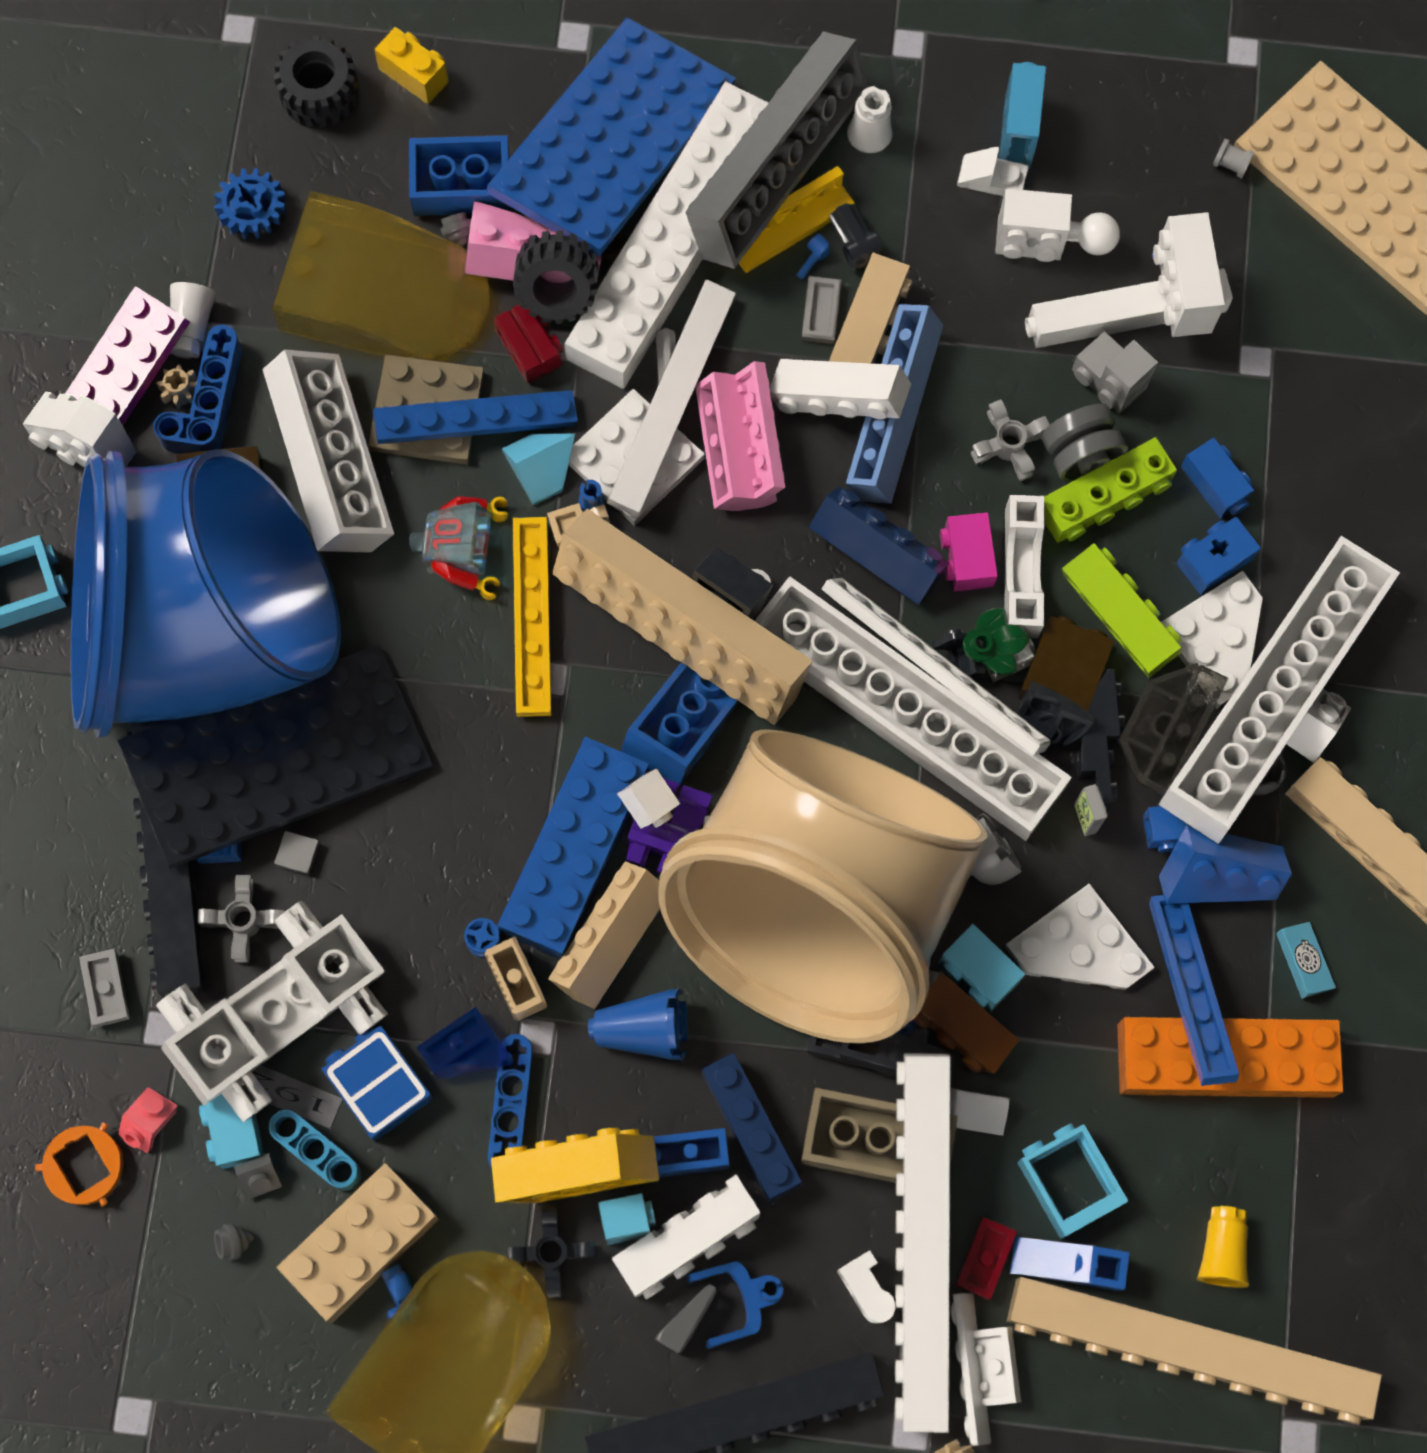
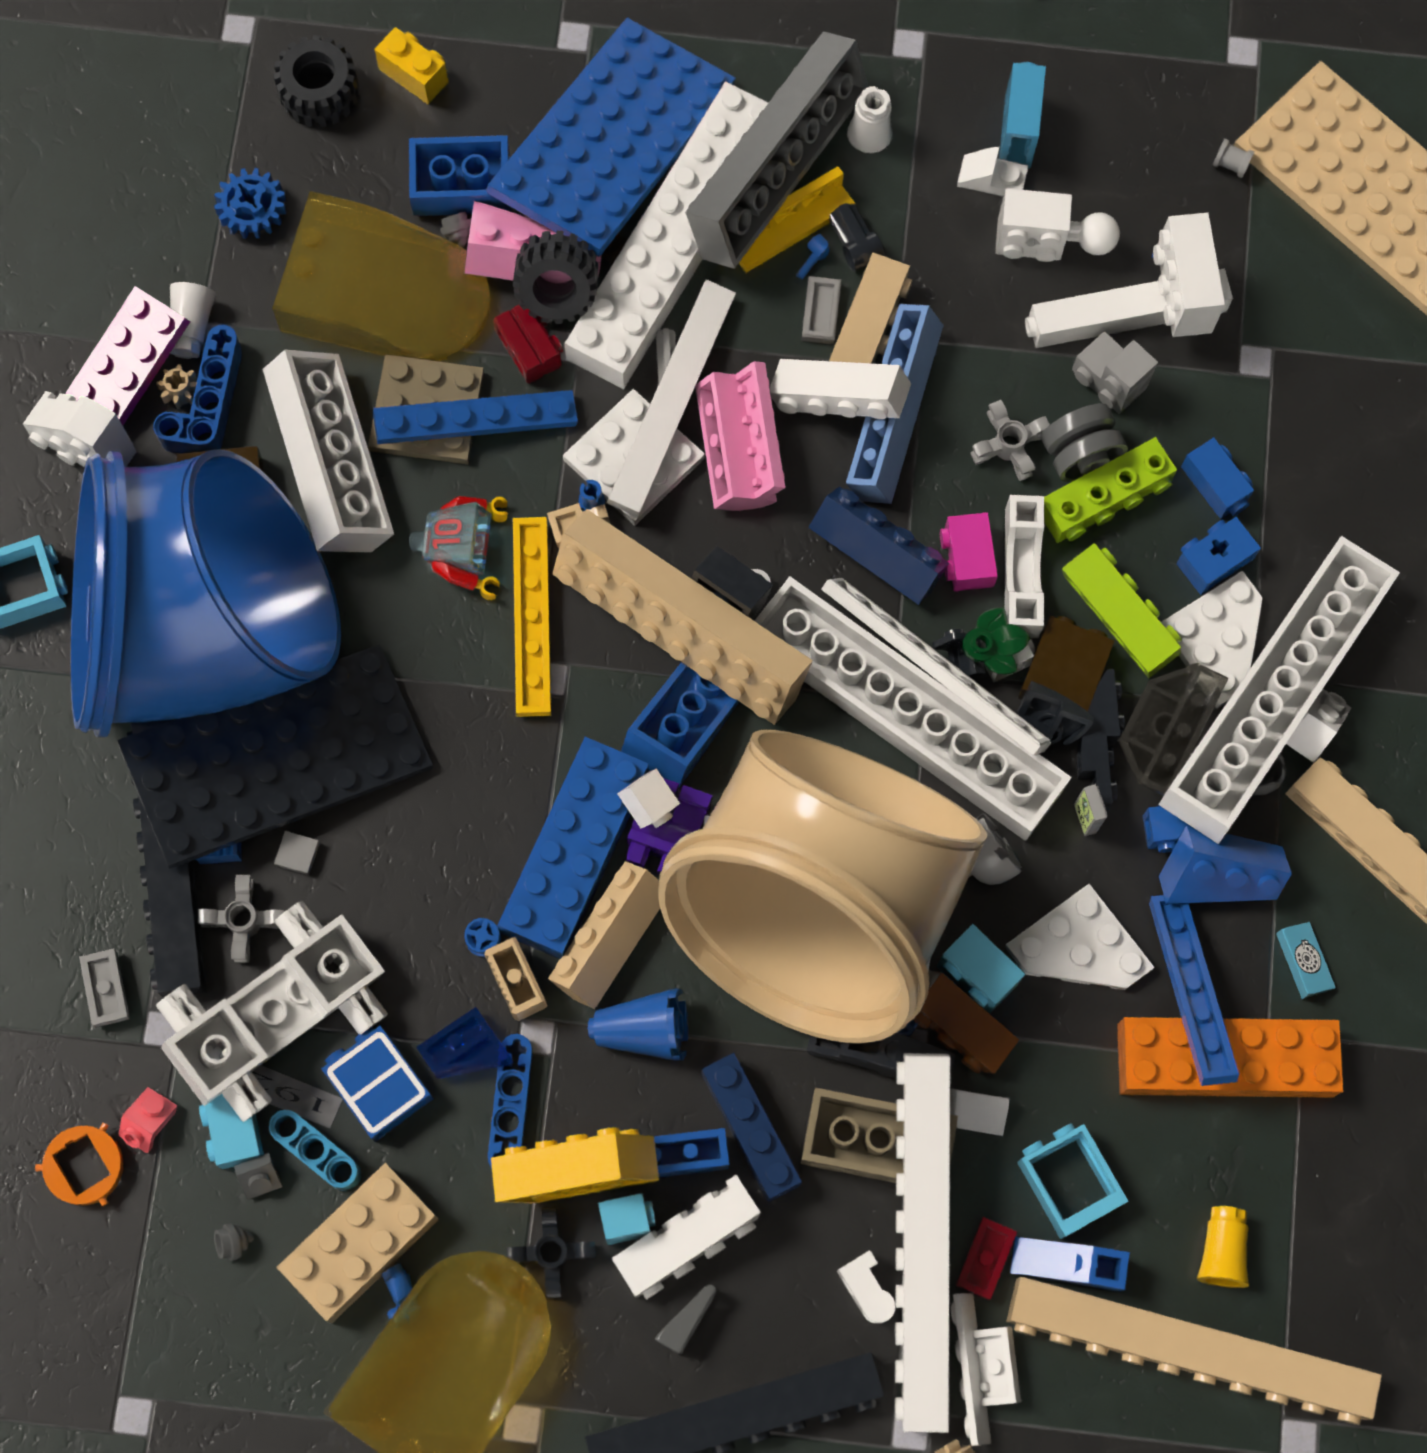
medium azure slope [502,434,575,506] -> none
blue piece [686,1261,783,1349] -> none

